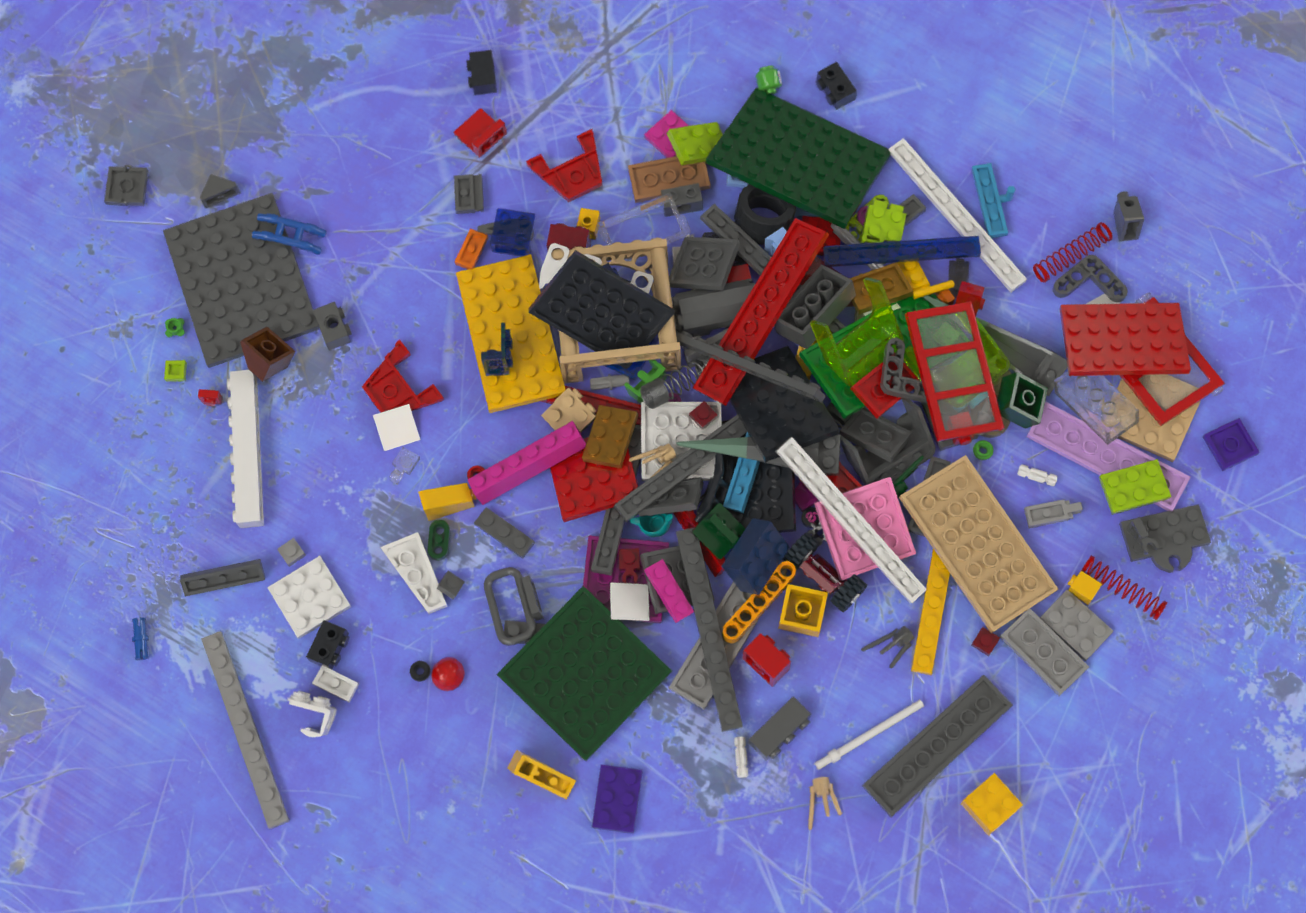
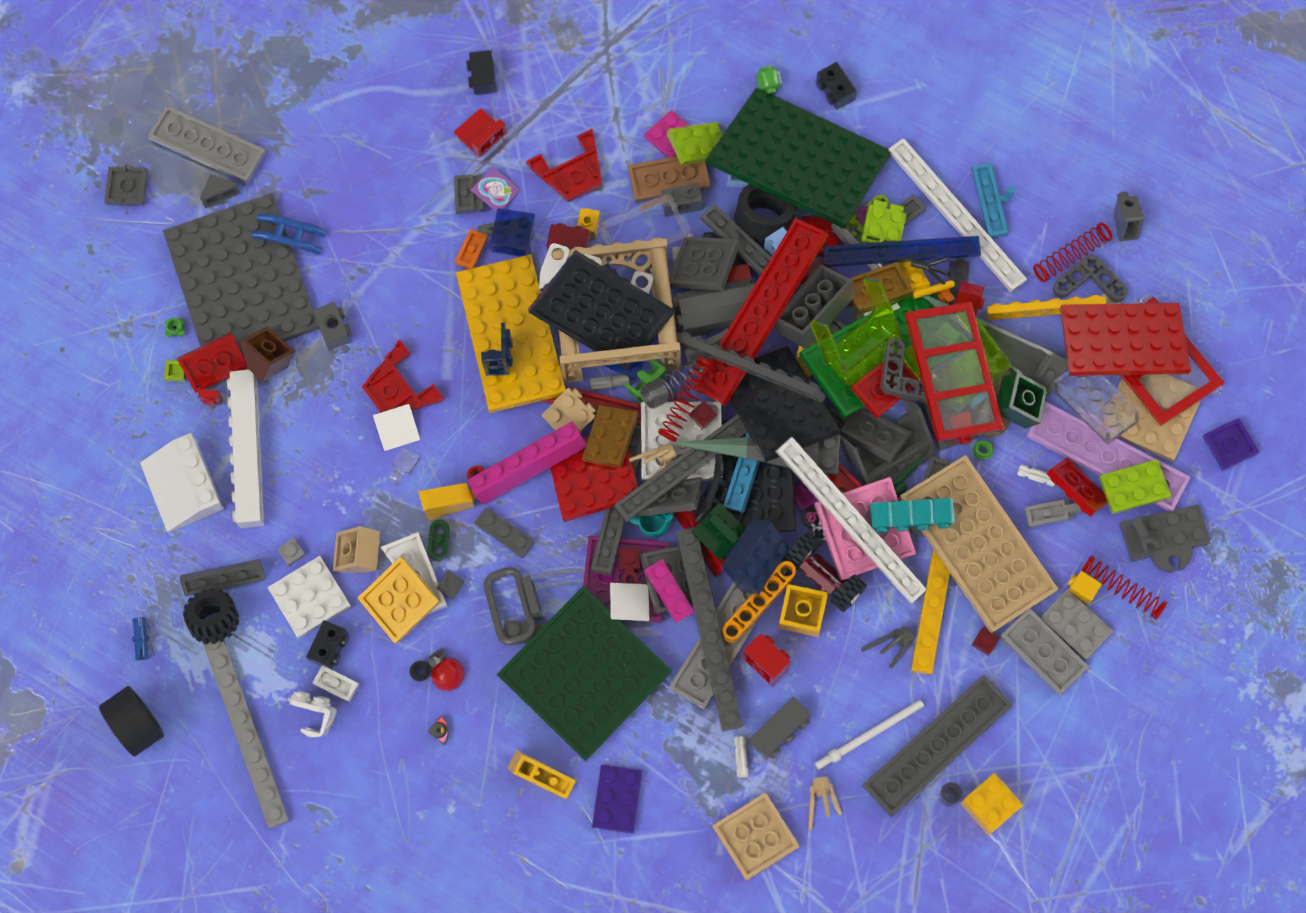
none -> black tyre [99,686,164,756]
none -> white slope [140,433,224,533]
none -> light grey plate [148,105,266,184]
none -> red plate [177,333,248,393]
none -> black tyre [183,588,239,644]
none -> tan slope [333,526,380,573]
none -> yellow plate [358,556,441,643]
none -> dark grey tile [426,648,447,668]
none -> dark grey tile [428,716,449,745]
none -> sticker [471,167,520,213]
none -> red piece [657,357,716,442]
none -> tan plate [712,792,800,881]
none -> teal brick [870,498,955,533]
none -> black plant [911,257,952,285]
none -> clear smoke brick [939,782,962,807]
none -> yellow plate [985,295,1107,321]
none -> red plate [1046,458,1108,517]

